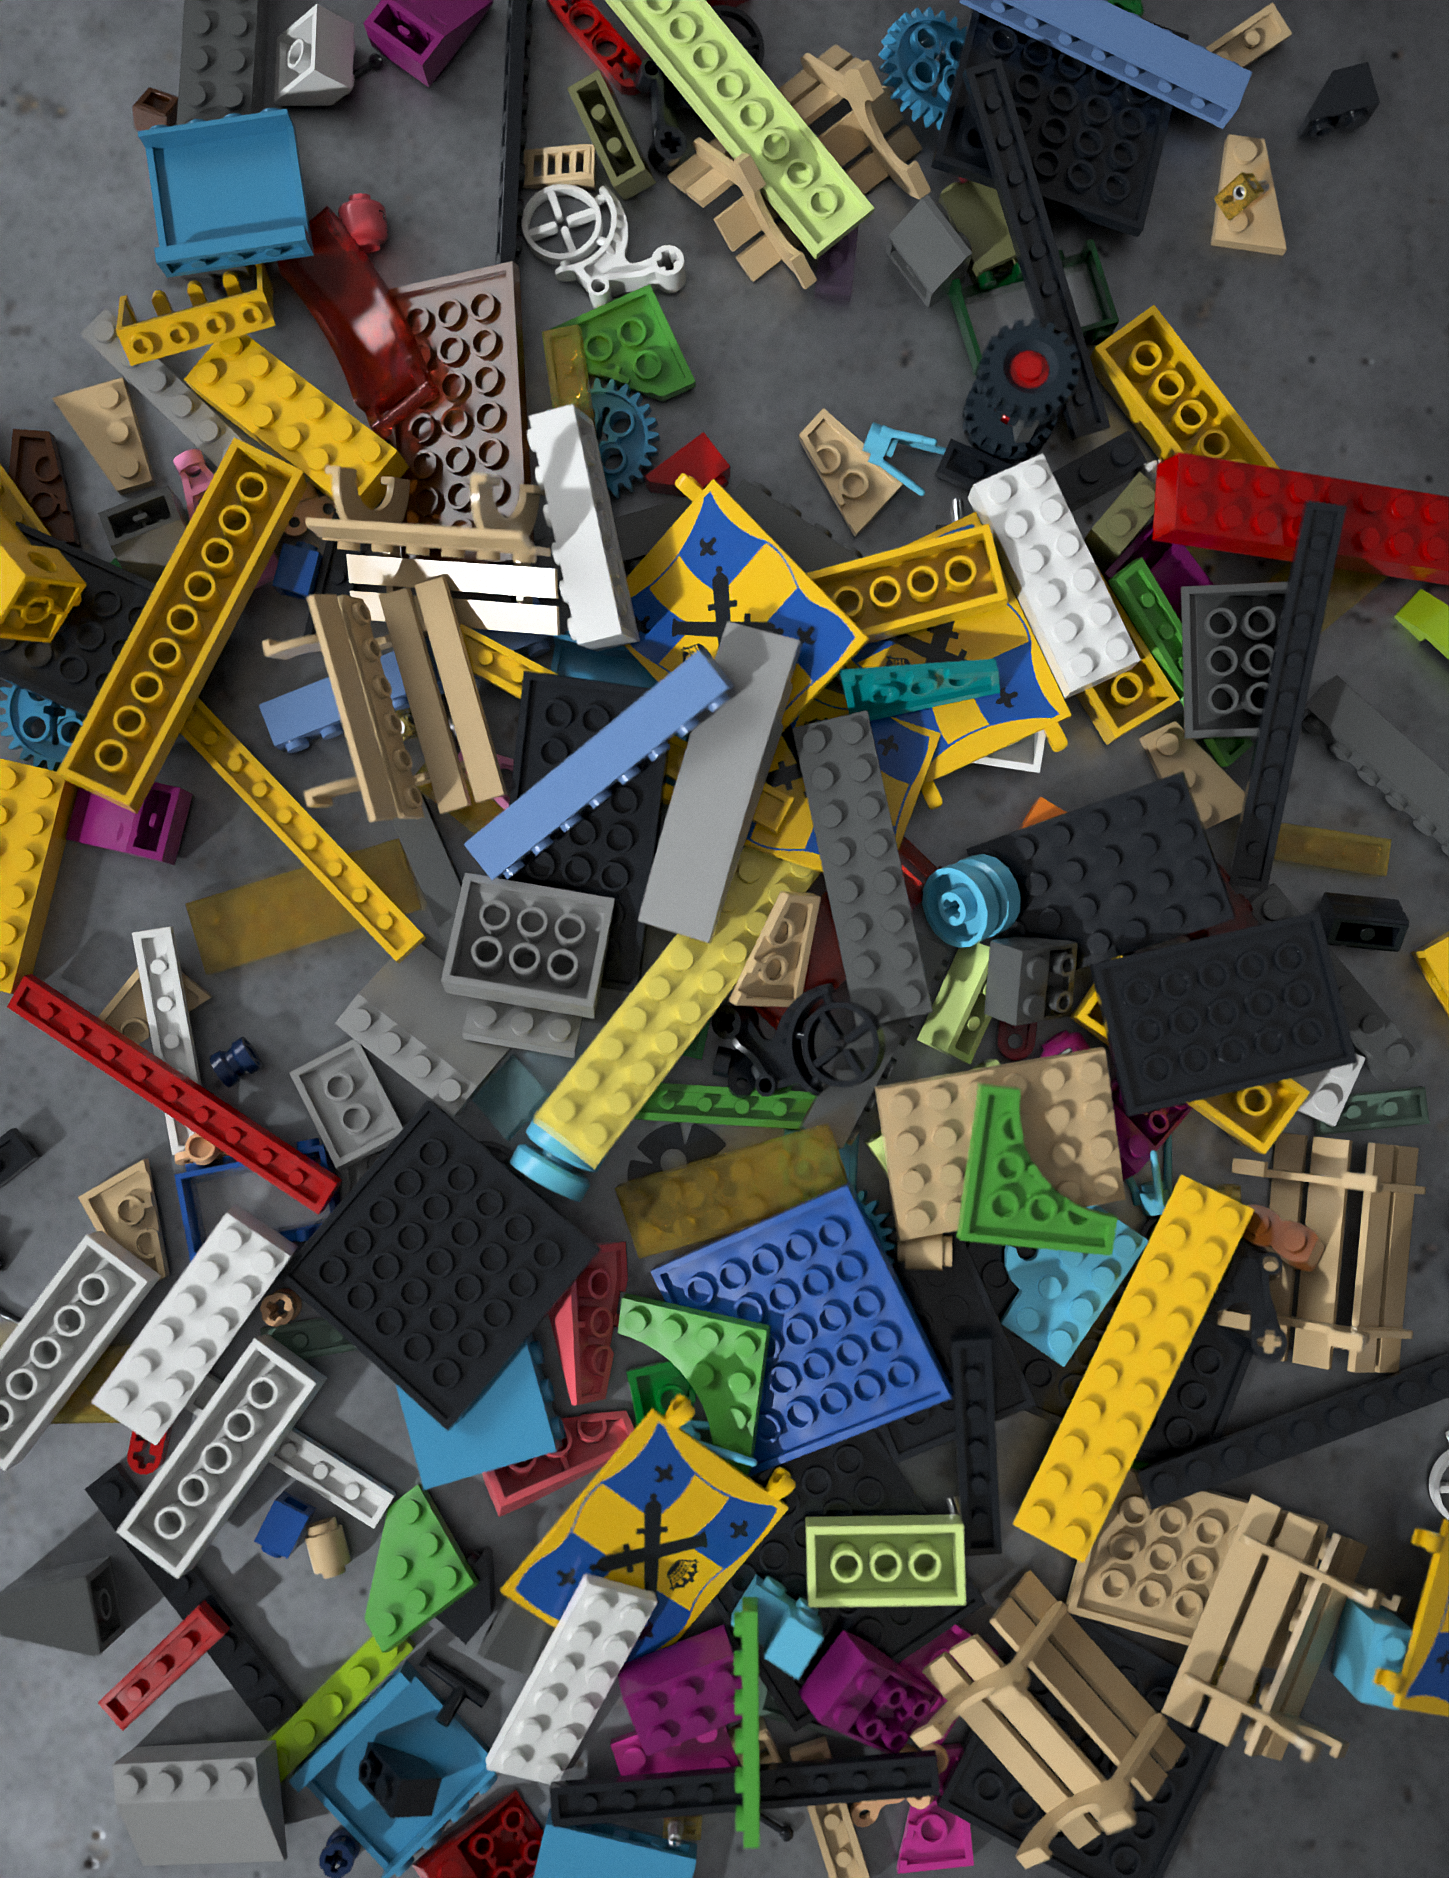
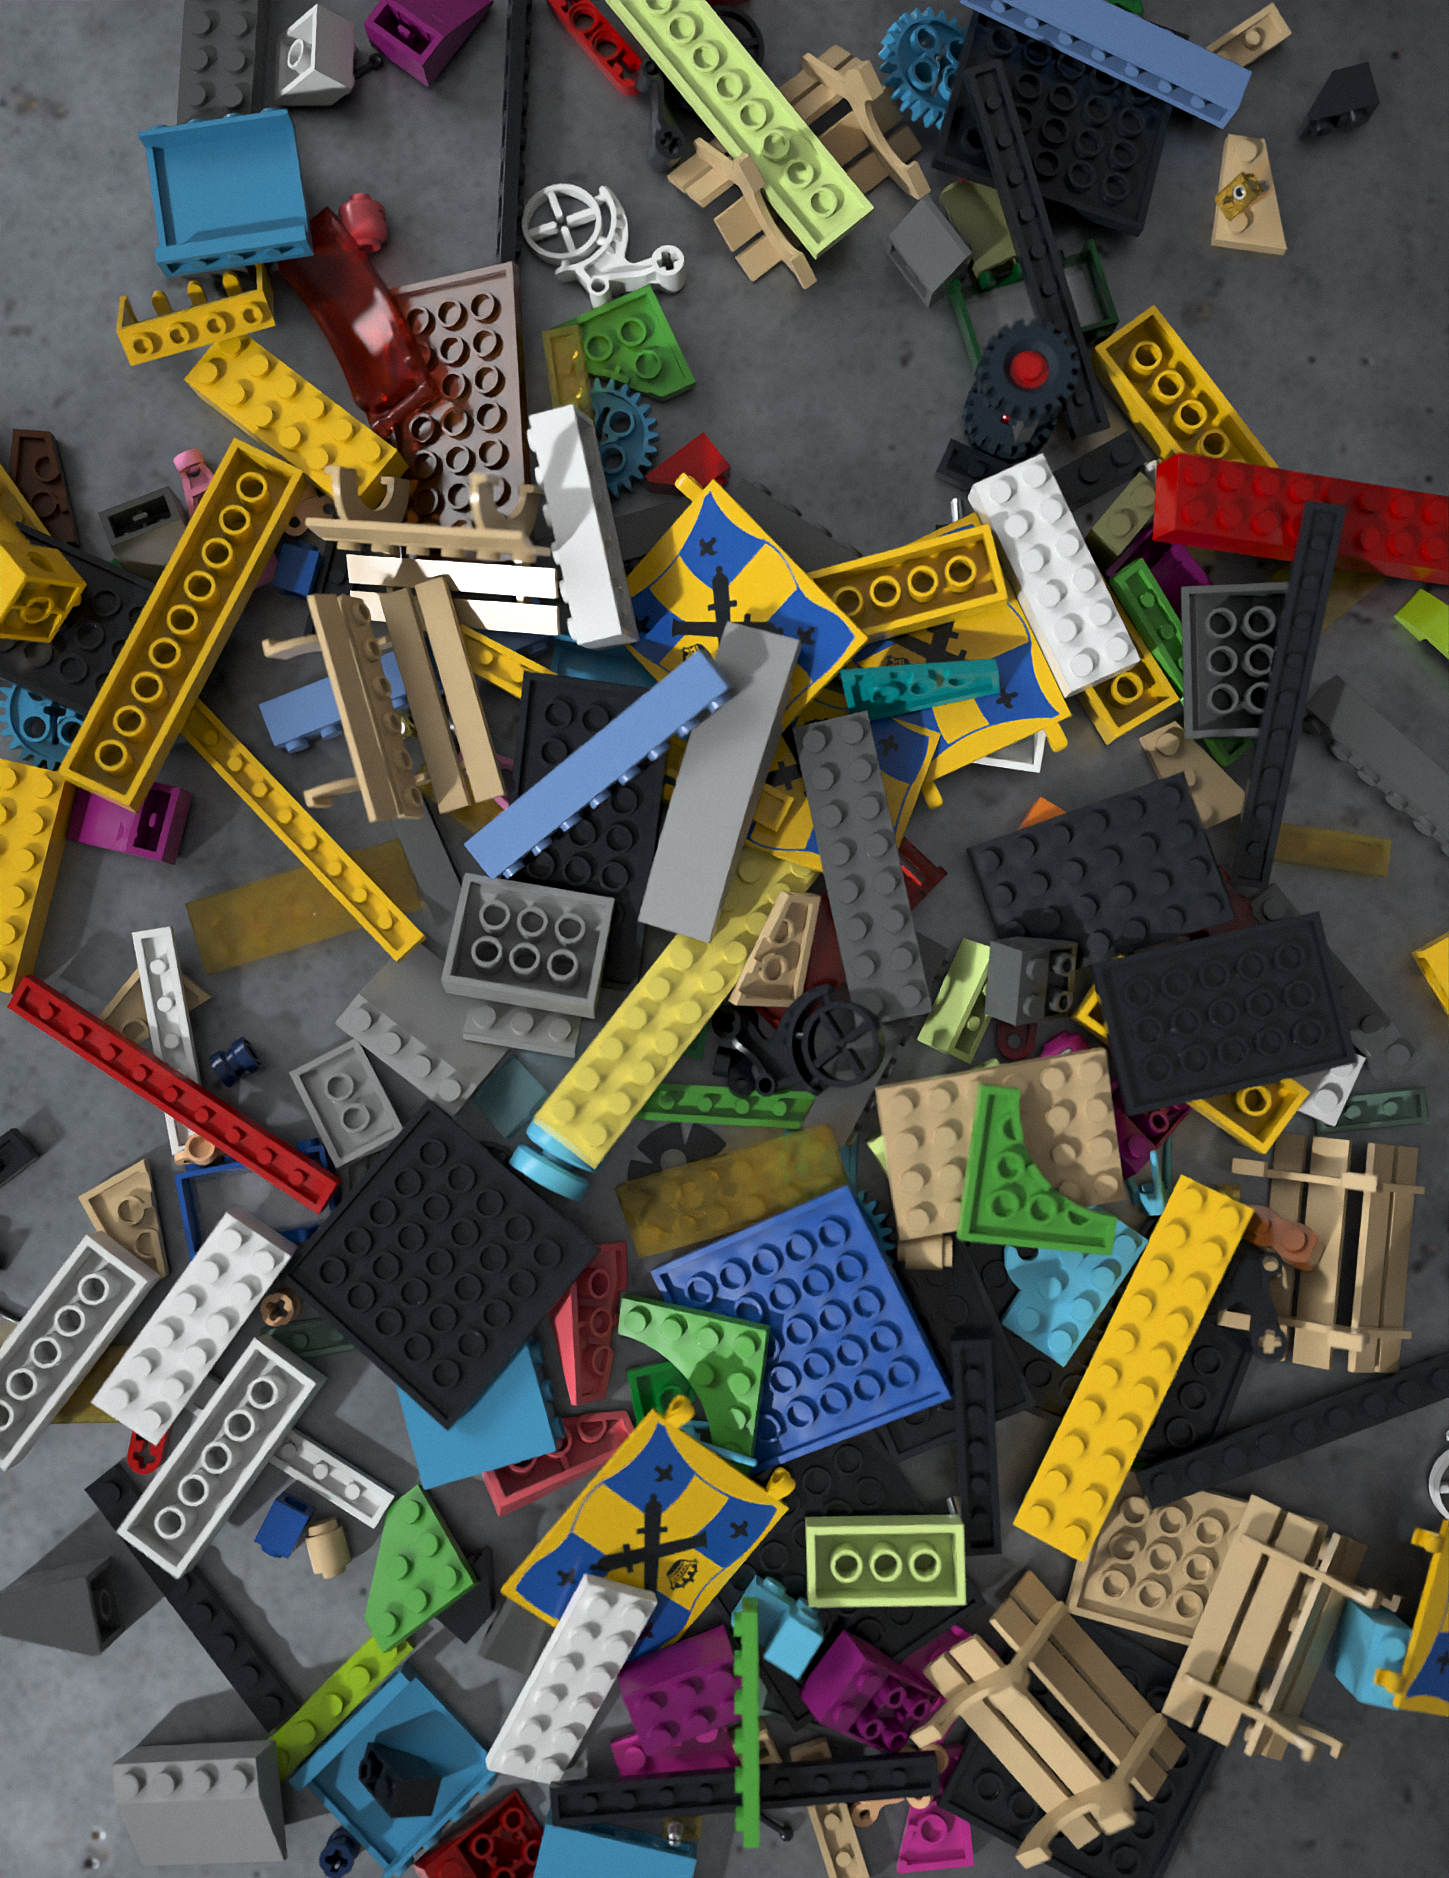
tan wing [52,377,156,495] -> none
light grey plate [80,308,244,467] -> none
red tile [98,1600,230,1731] -> none
reddish brown slope [132,87,178,131] -> none
black piece [419,1652,490,1727] -> none
tan slope [523,144,597,191] -> none
olive brick [567,69,656,201] -> none
tan wing [799,408,904,538] -> none
clear purple plate [814,225,859,301] -> none
medium azure plant [862,422,946,496] -> none
medium azure wheel [922,854,1021,948] -> none
black brick [1318,892,1409,952] -> none

